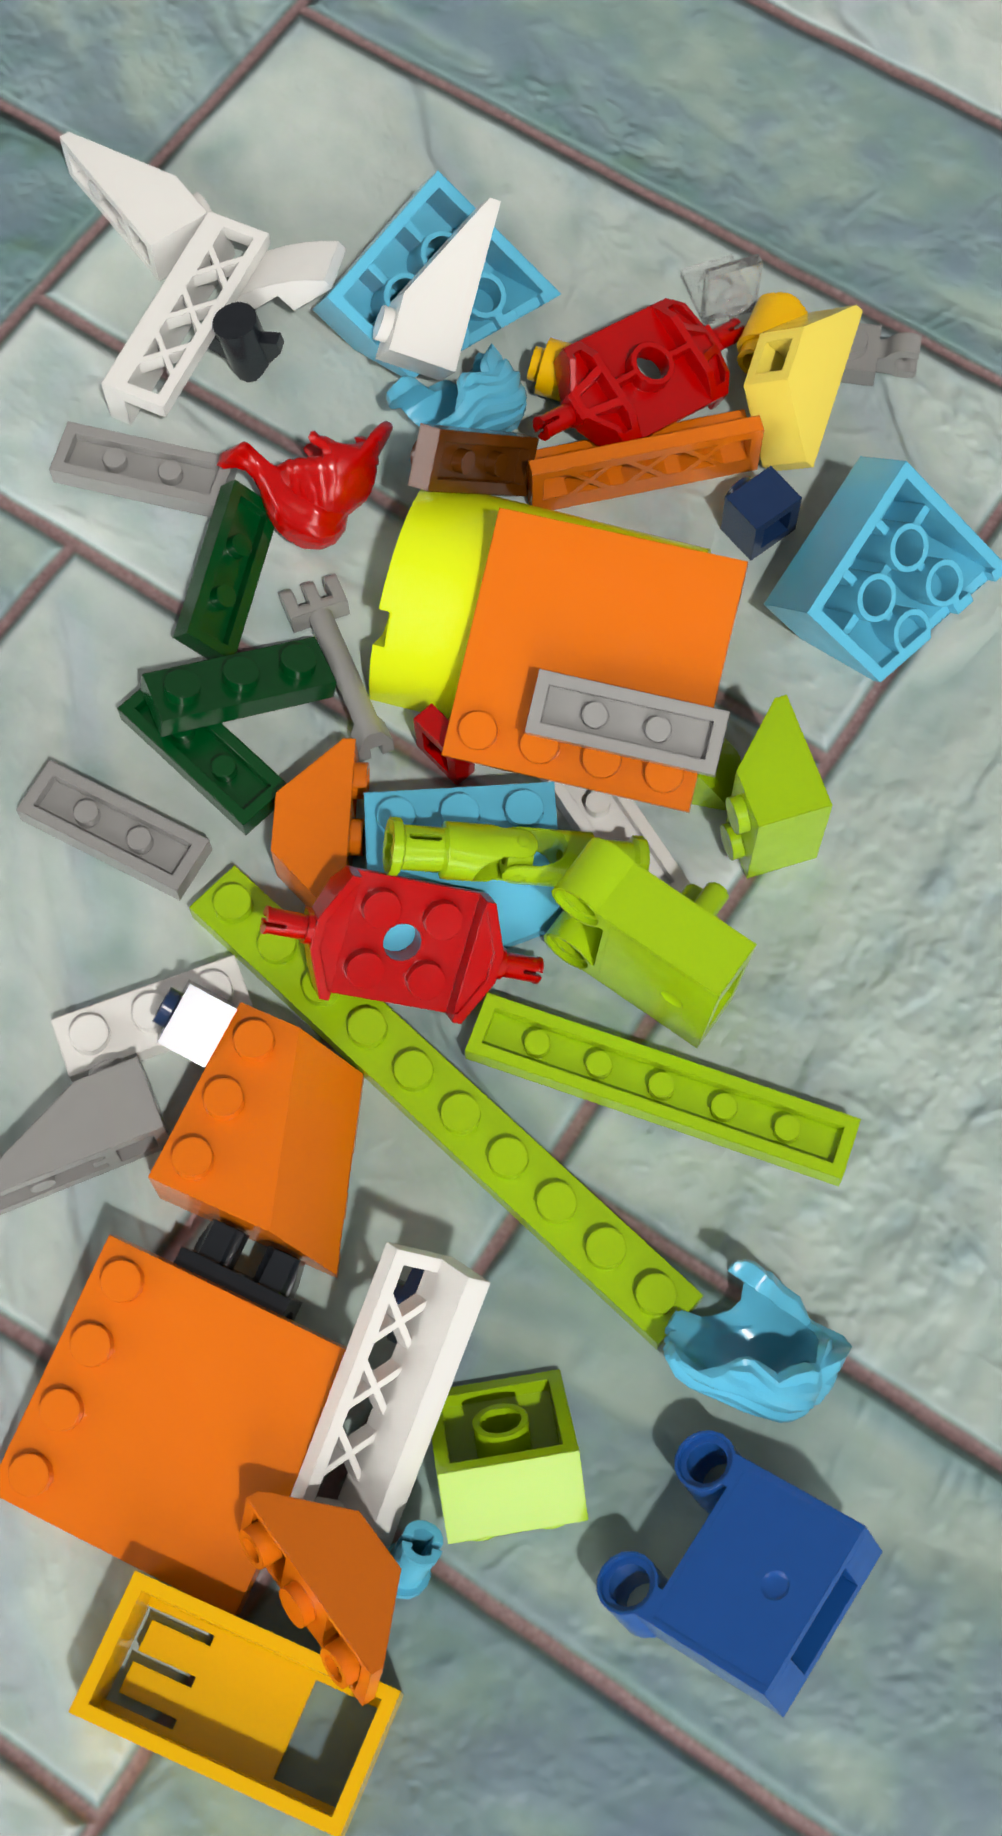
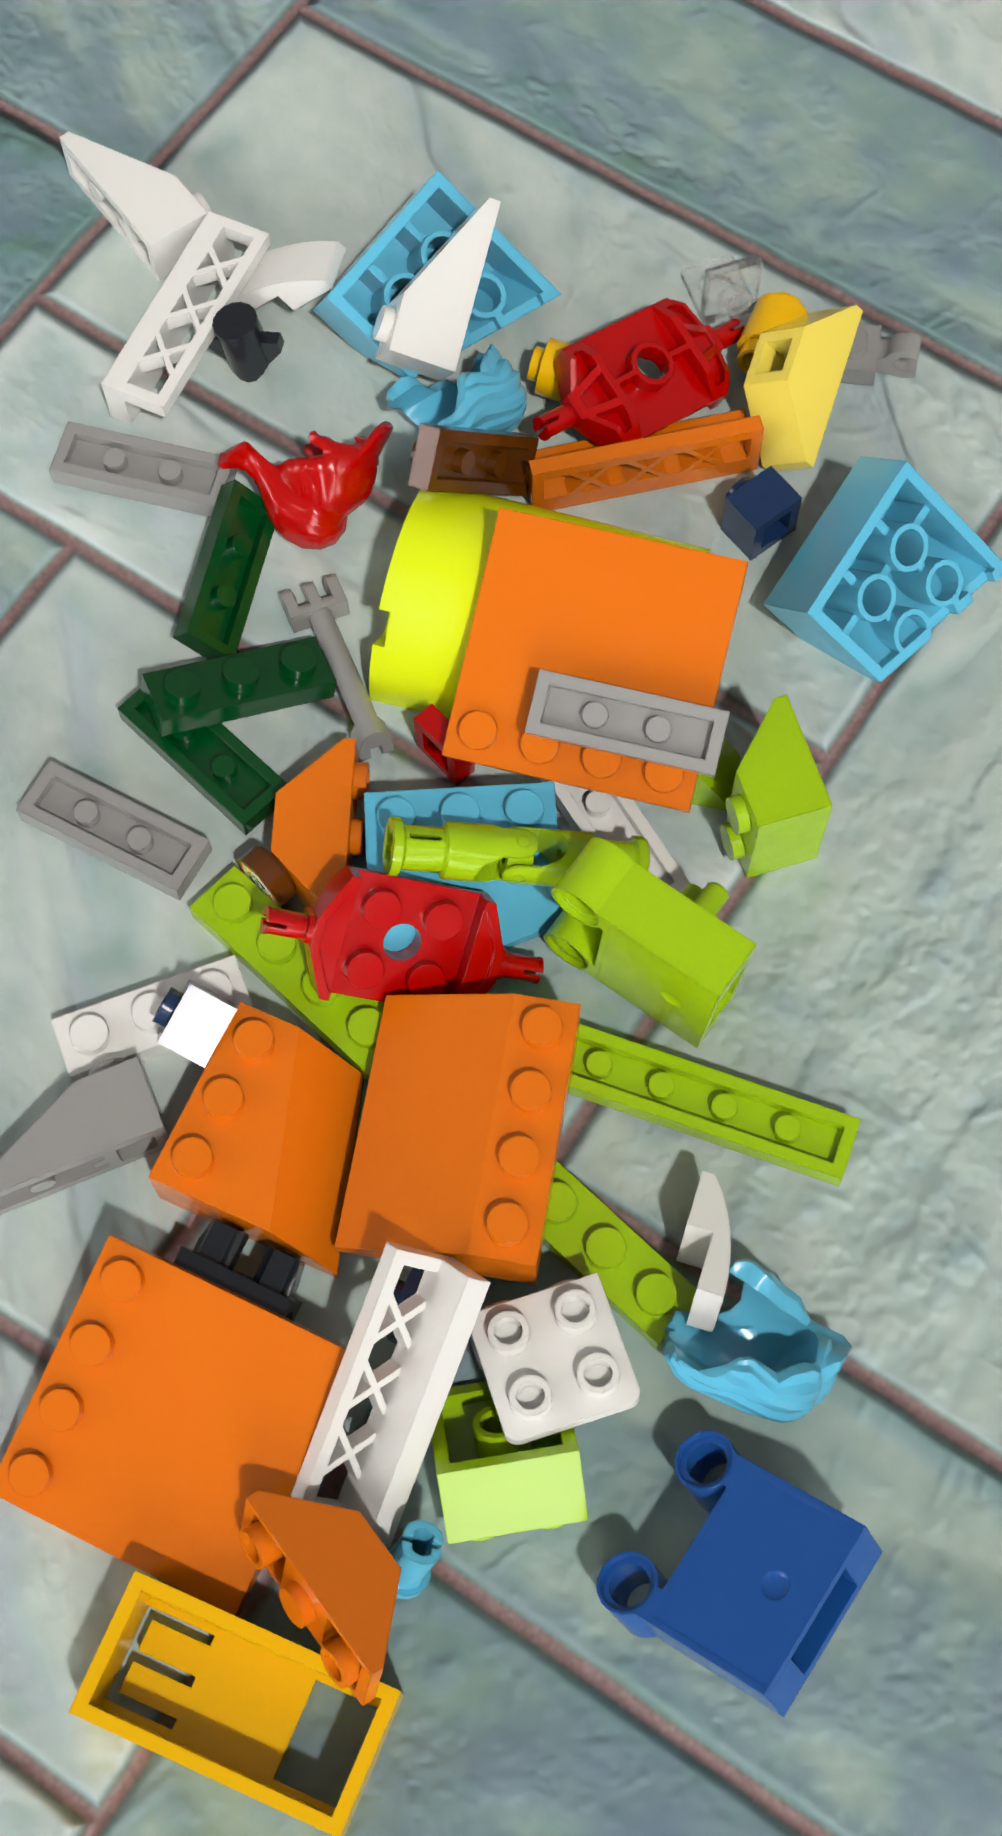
none -> reddish brown tile [237,846,296,907]
none -> orange slope [334,993,581,1285]
none -> white bracket [470,1273,640,1445]
none -> white slope [676,1170,731,1333]

